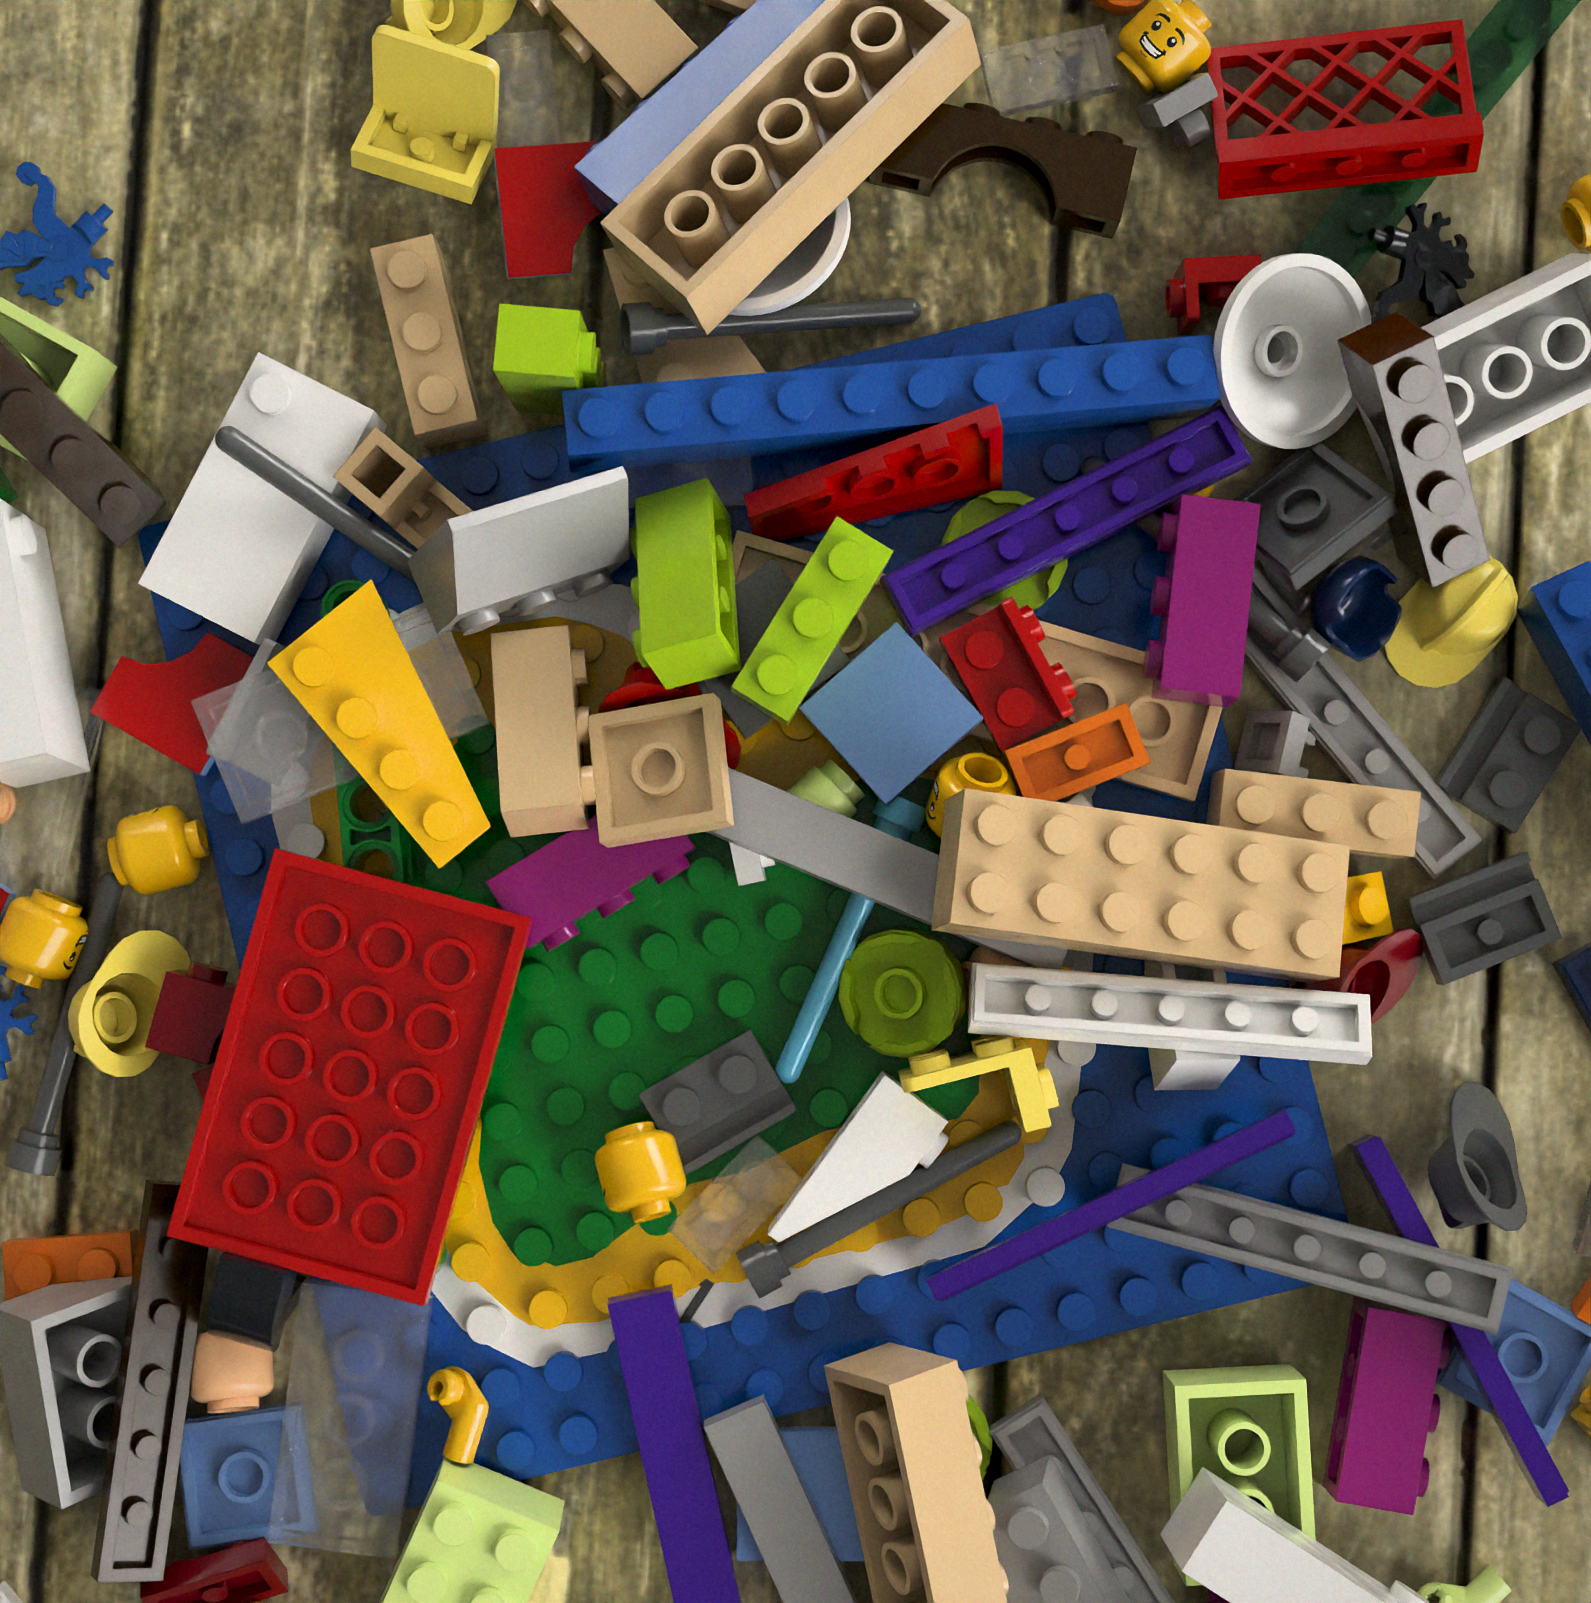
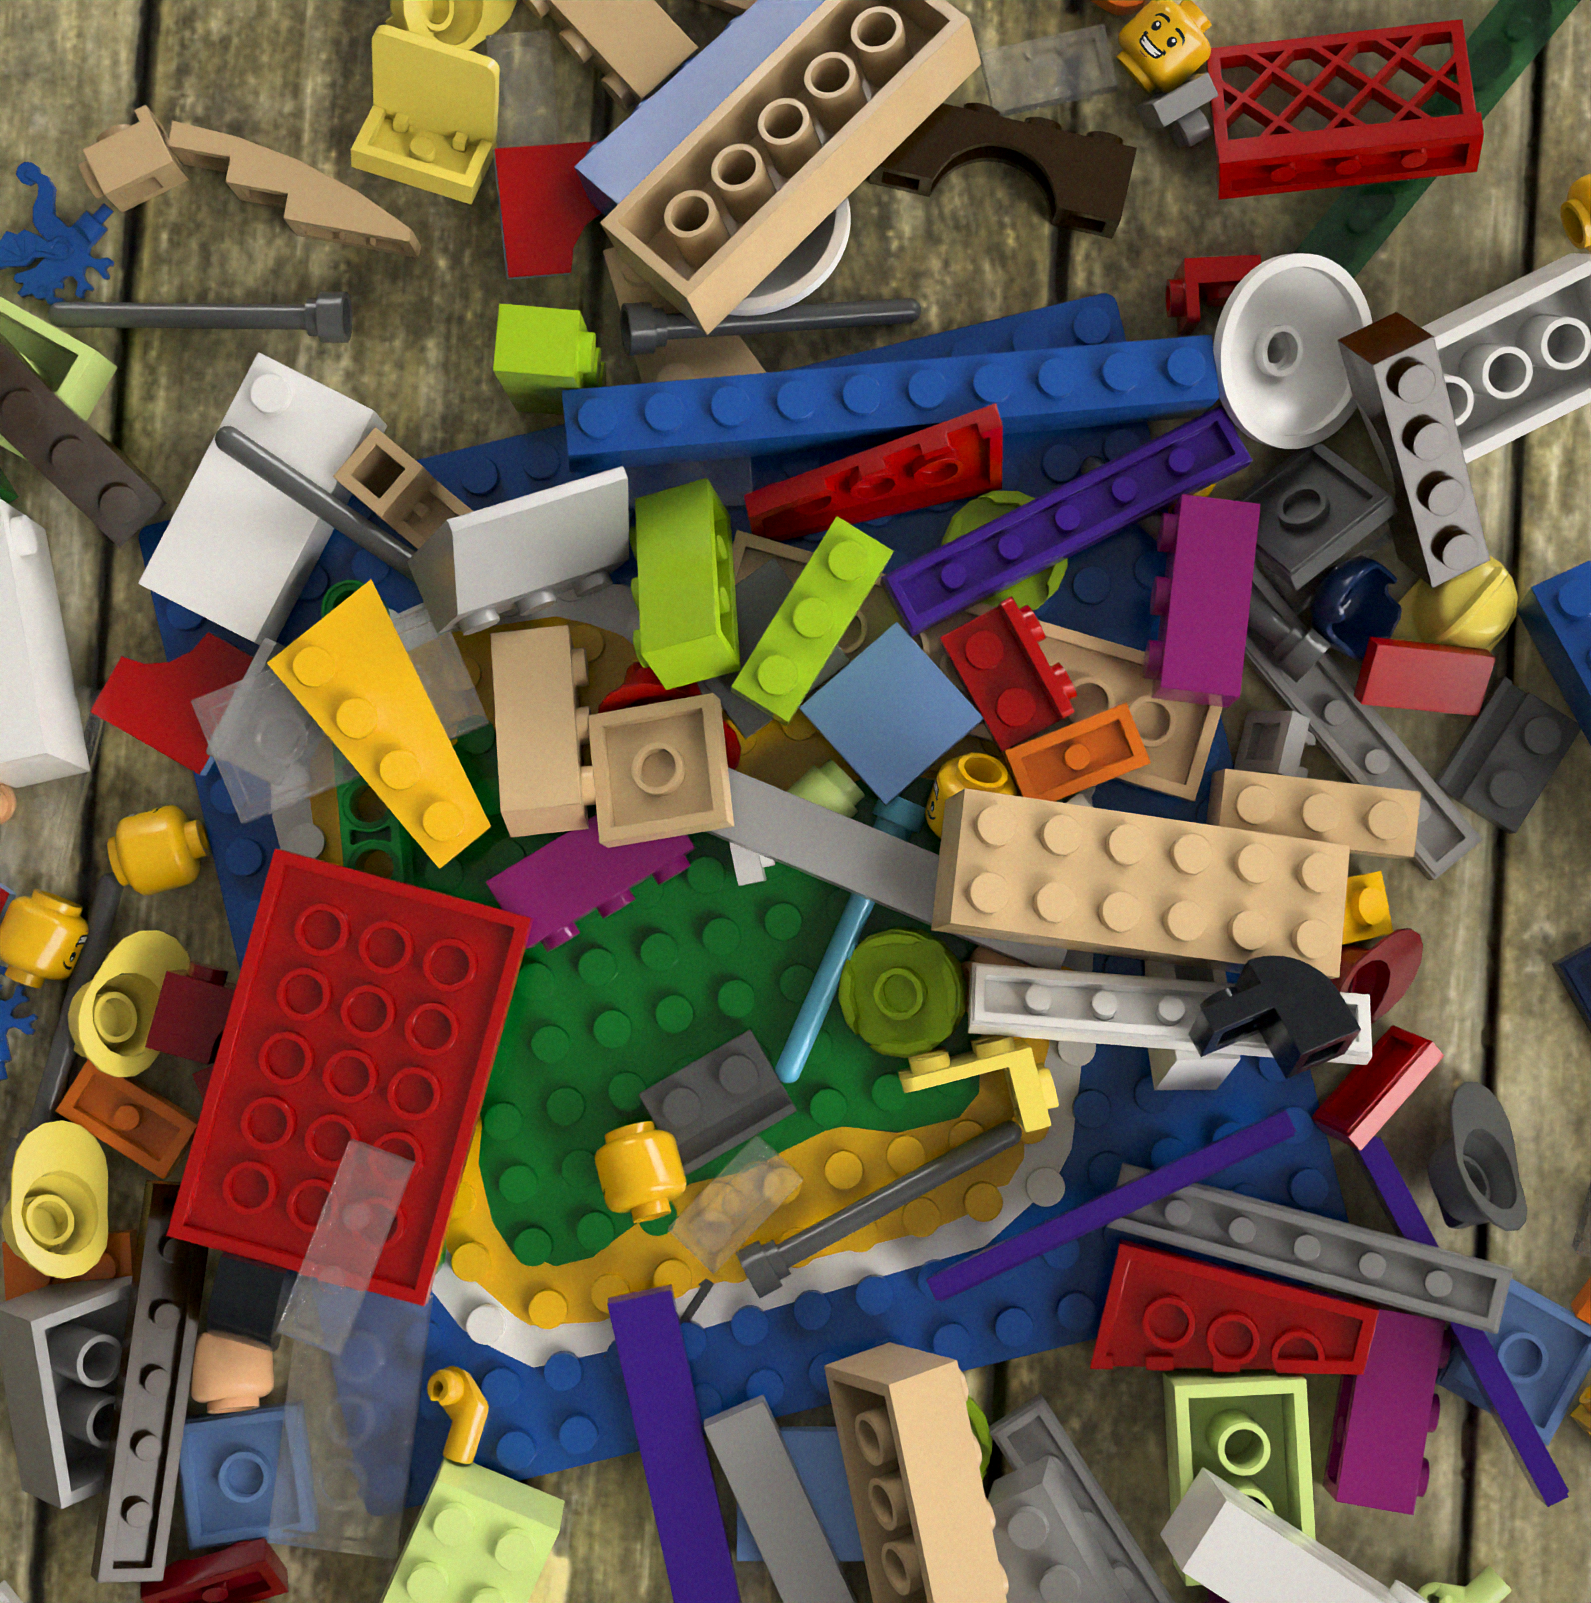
tan brick [370,234,487,449] -> none
white slope [768,1070,949,1242] -> none
black piece [1368,202,1475,324] -> none
dark grey plate [1402,852,1562,985] -> none
none -> light yellow piece [2,1120,109,1279]
none -> dark grey piece [48,291,352,343]
none -> orange plate [55,1059,199,1180]
none -> tan brick [78,105,189,213]
none -> tan slope [168,120,421,258]
none -> clear tile [276,1139,416,1356]
none -> red wing [1090,1239,1379,1375]
none -> black brick [1188,955,1361,1079]
none -> red tile [1311,1025,1444,1151]
none -> red tile [1353,637,1496,716]

